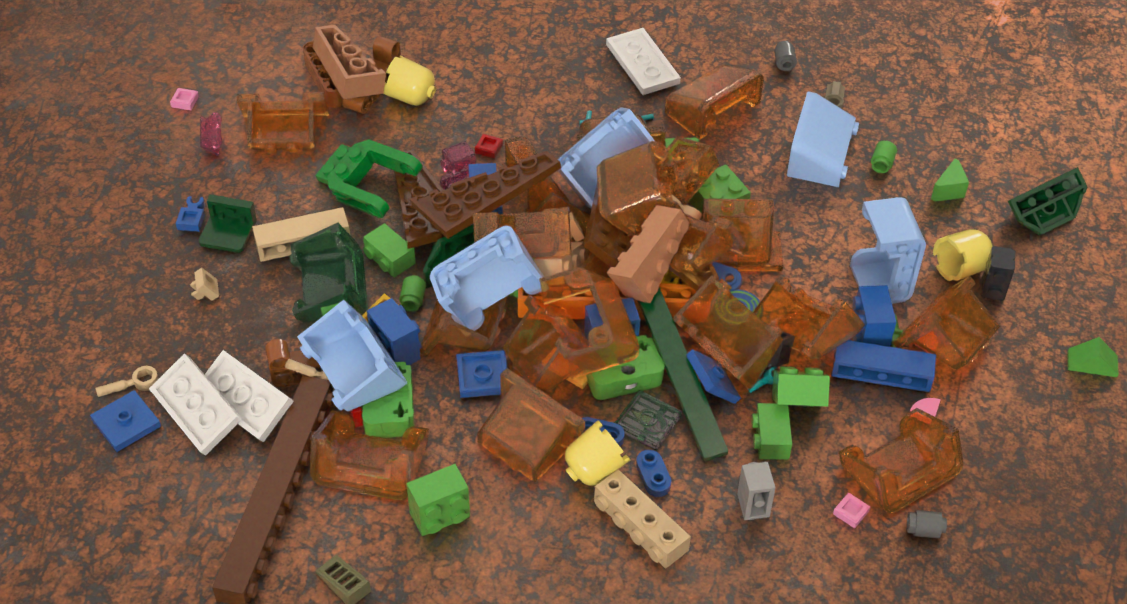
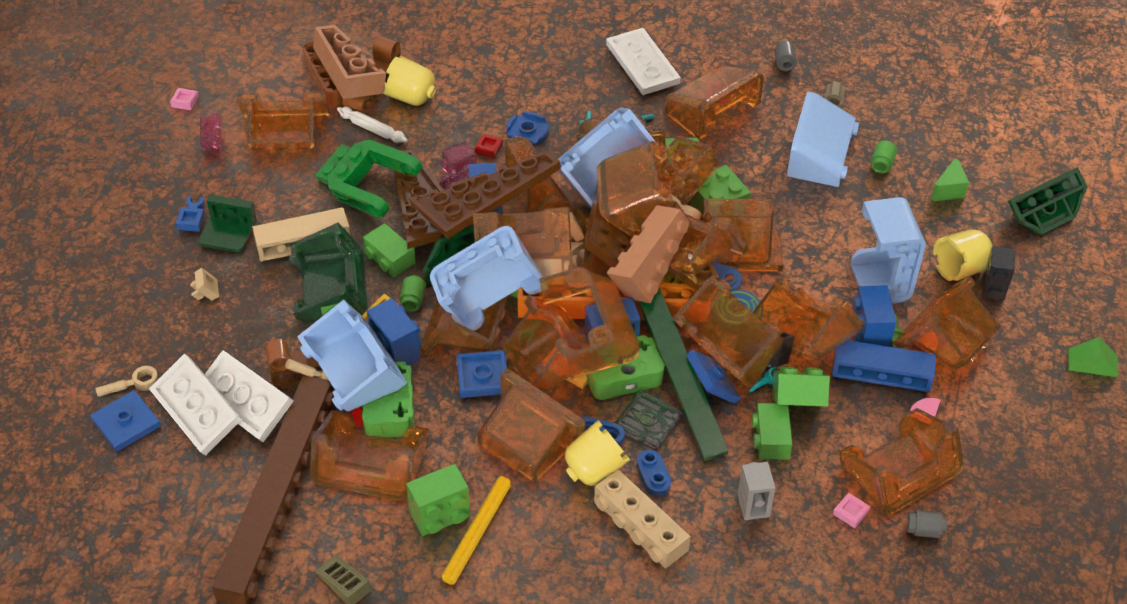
none -> white wheel [337,106,408,144]
none -> yellow axle [442,476,511,585]
none -> blue tile [506,112,549,147]

